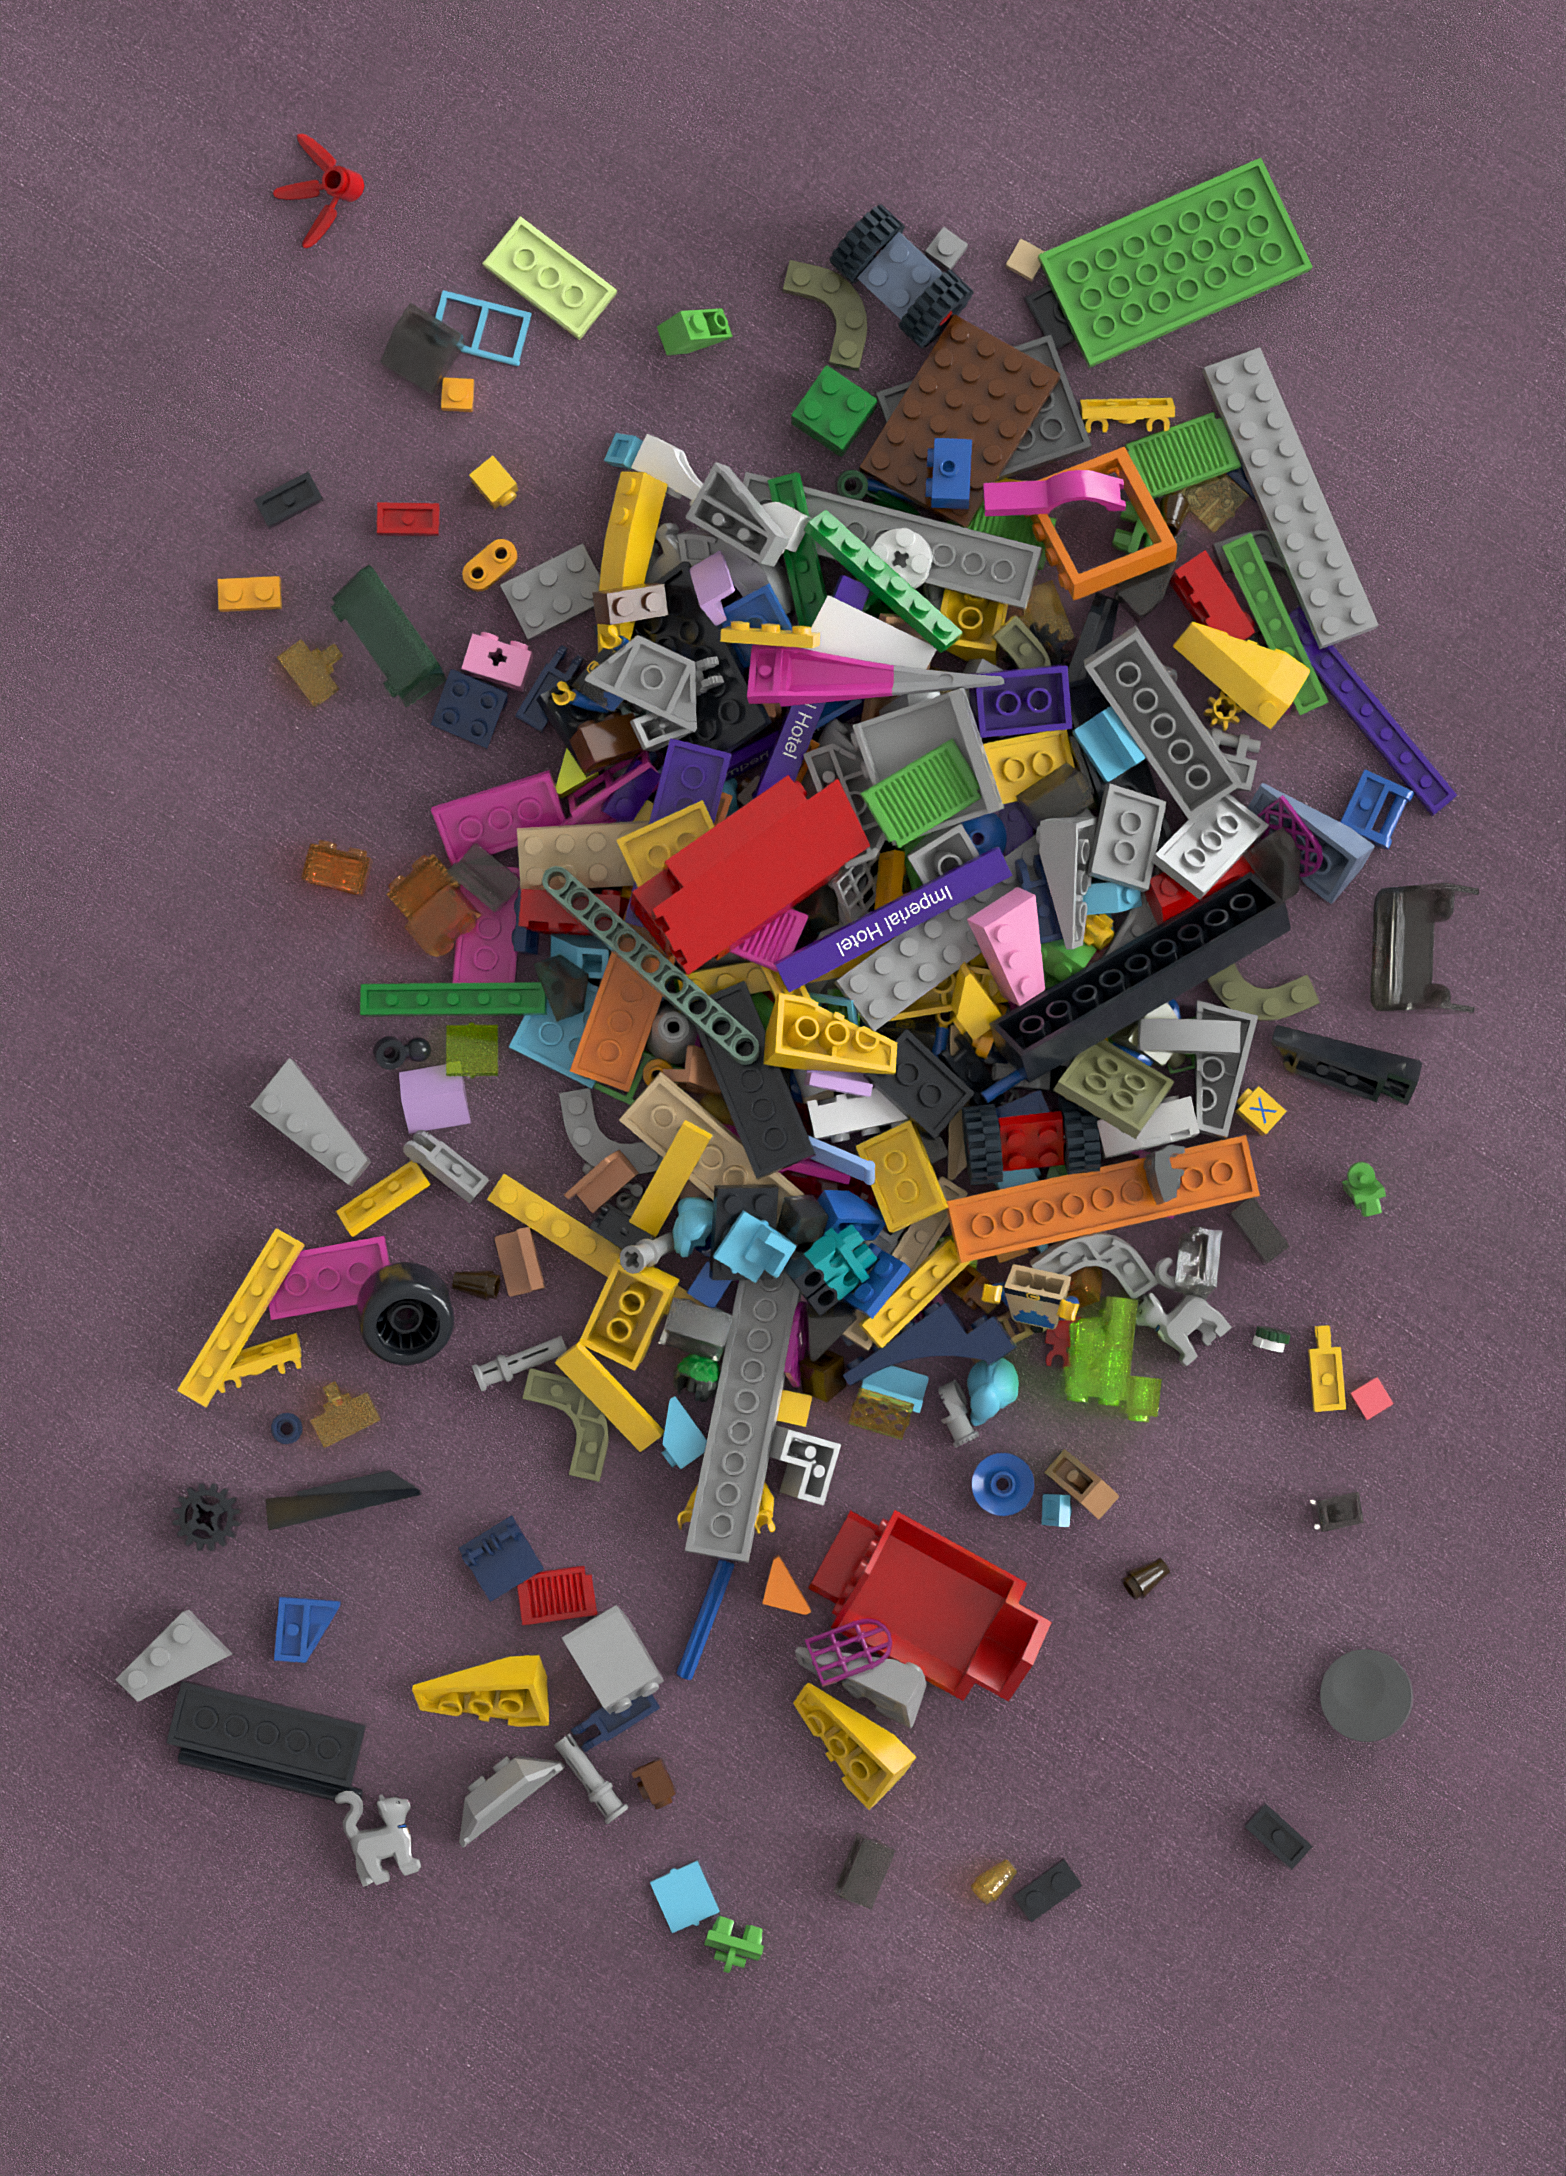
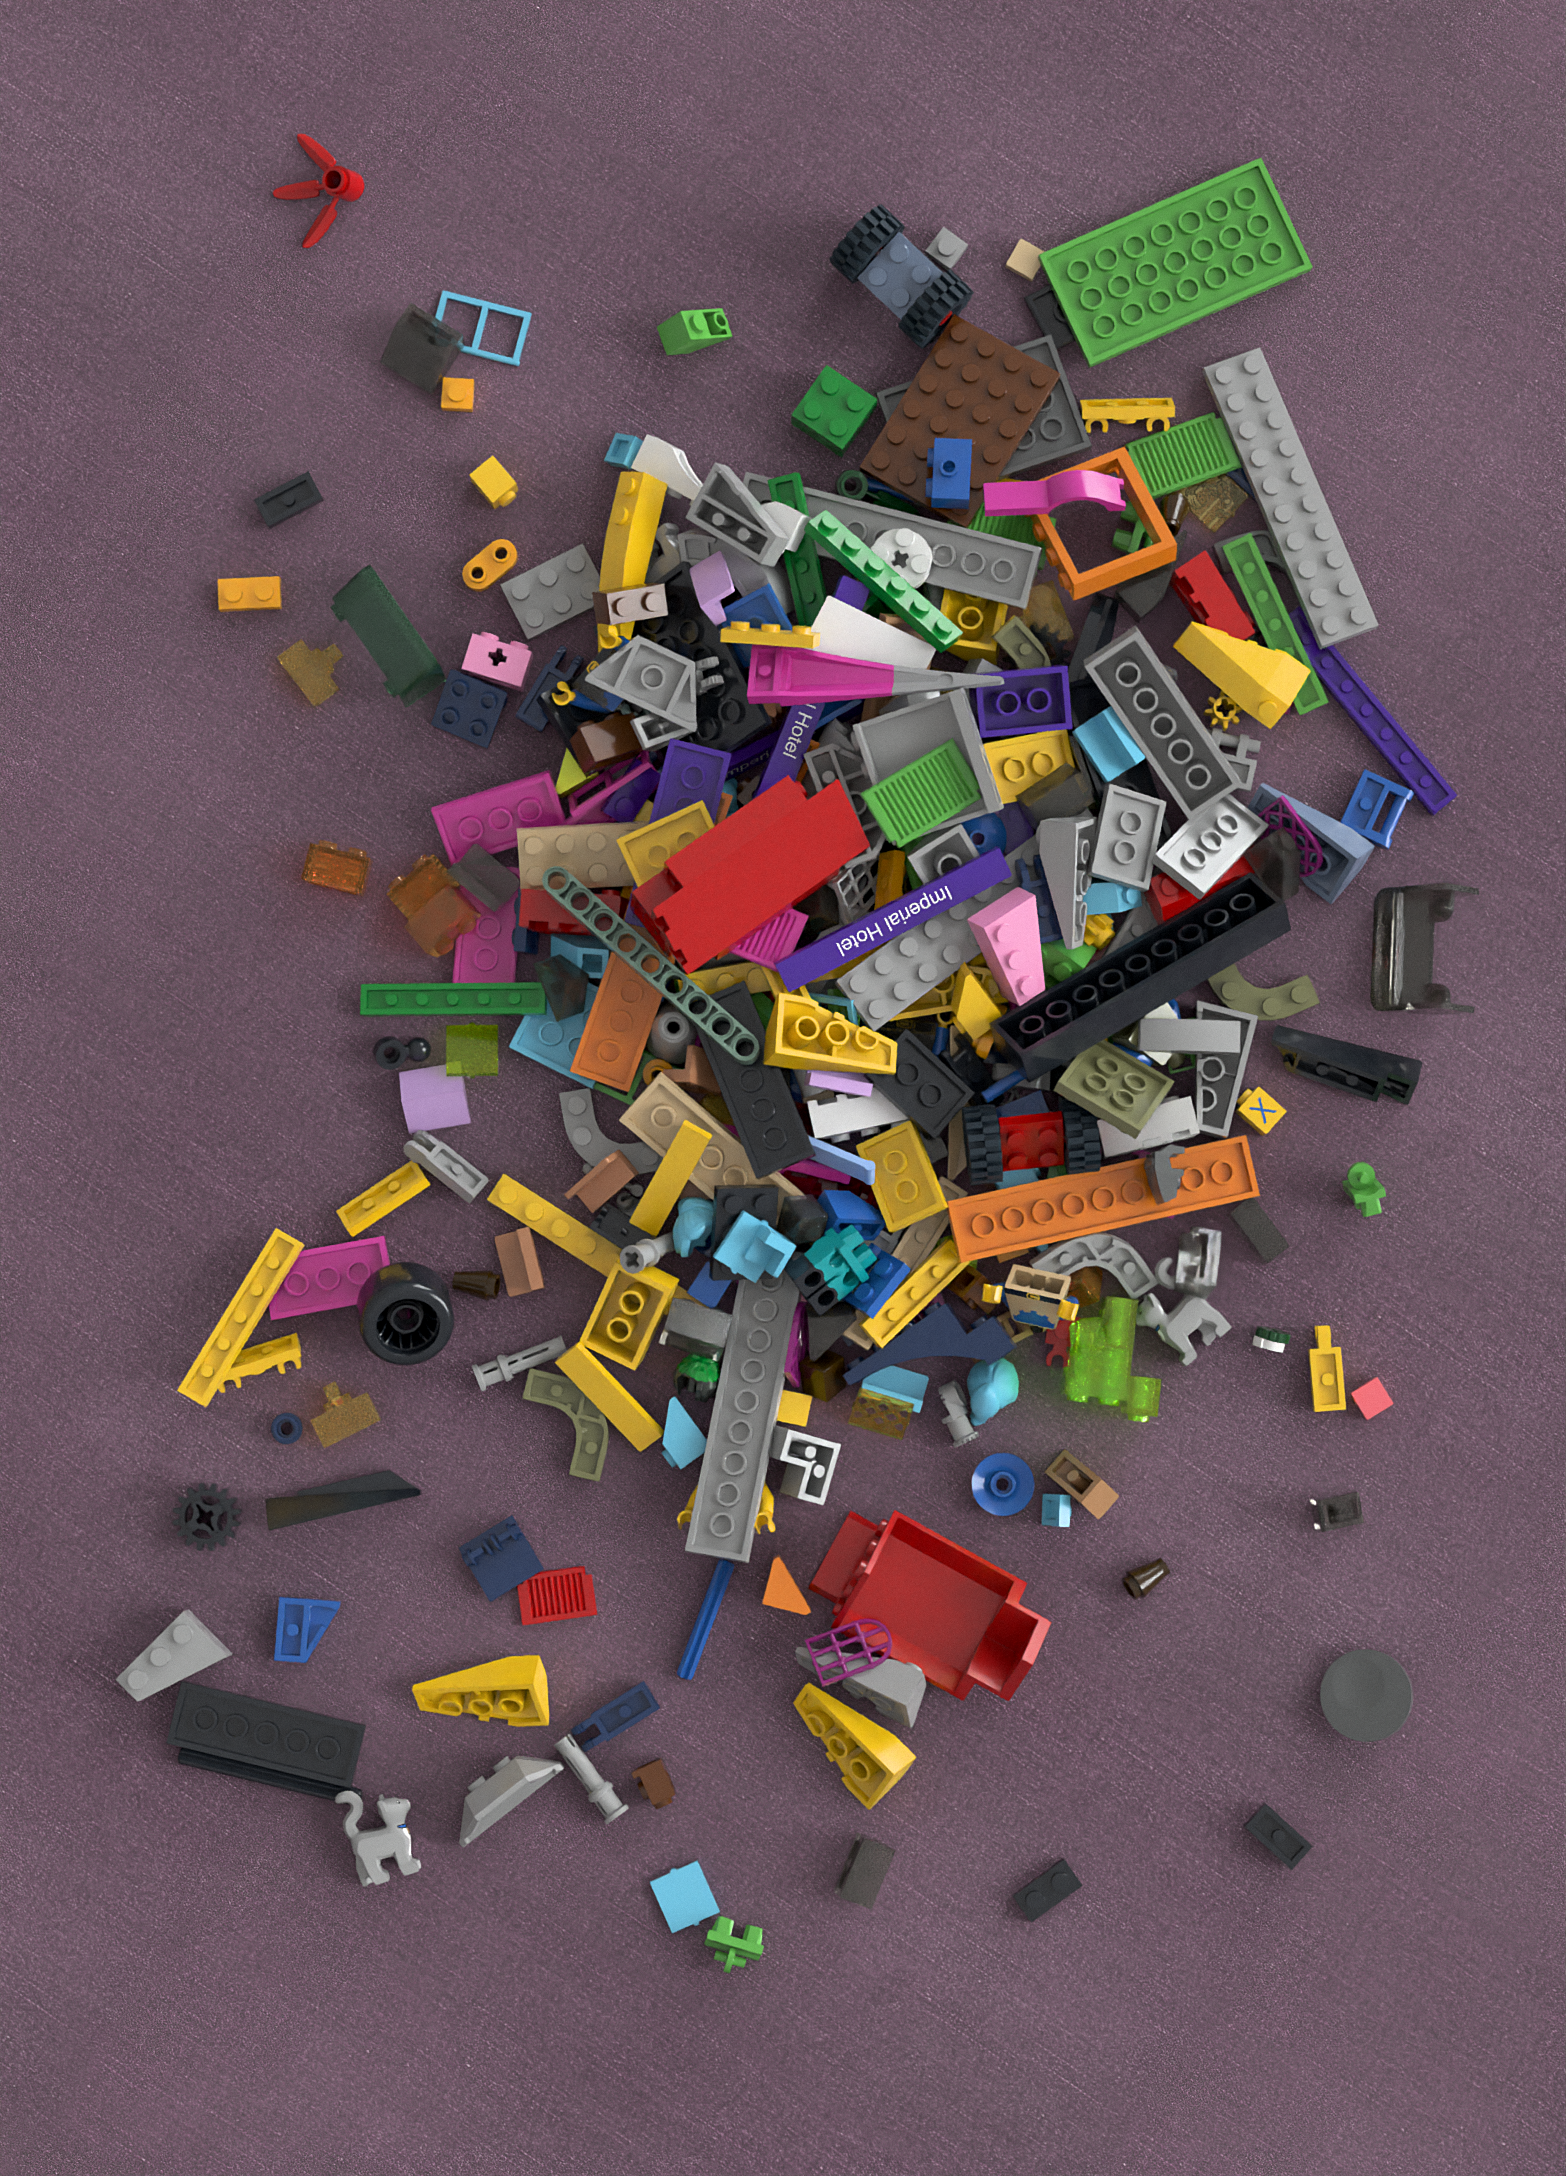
light grey wedge [250,1058,371,1186] -> none
red plate [377,502,440,536] -> none
yellowish green tile [482,216,617,340] -> none
light grey slope [562,1605,664,1714] -> none
olive plate [783,260,867,371] -> none
clear yellow cone [970,1859,1017,1905] -> none

